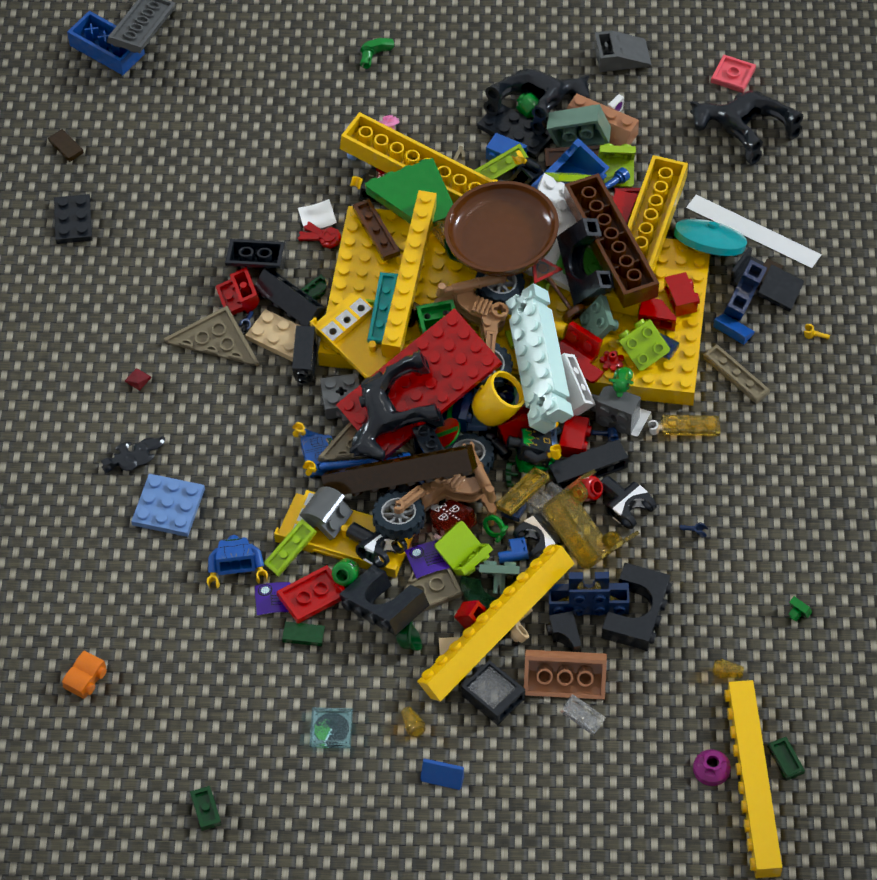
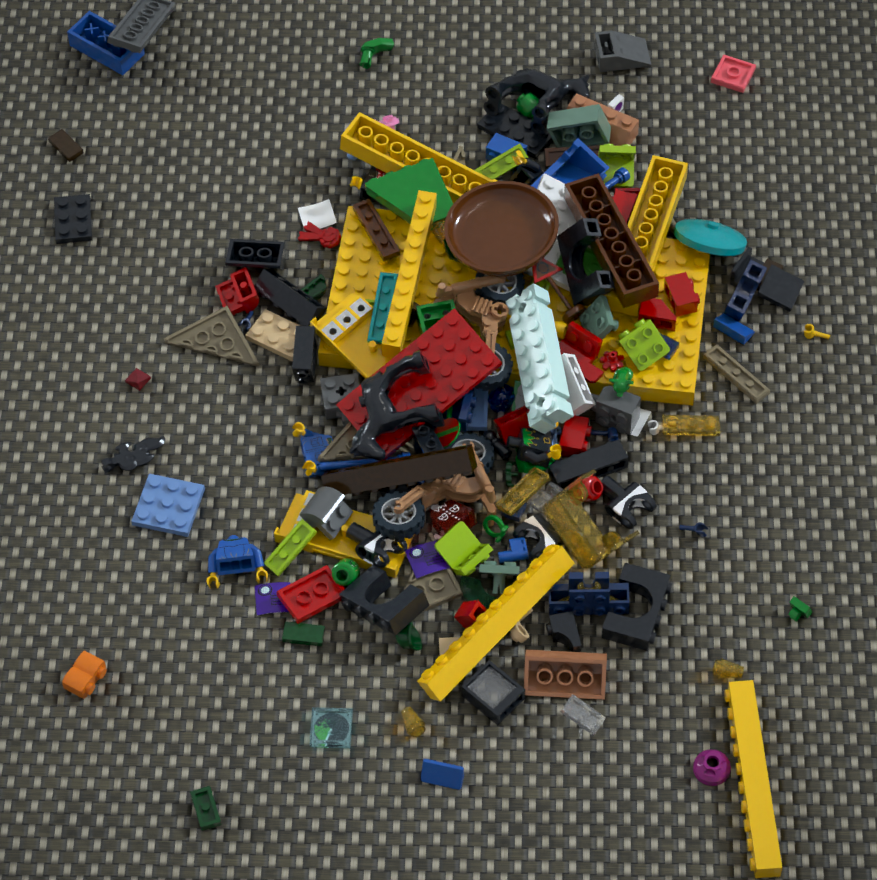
yellow piece [471,371,525,427] -> none
lime tile [545,172,591,182] -> none
white sticker [686,195,822,268] -> none
black animal [690,90,804,165] -> none
dark green tile [767,737,805,781] -> none

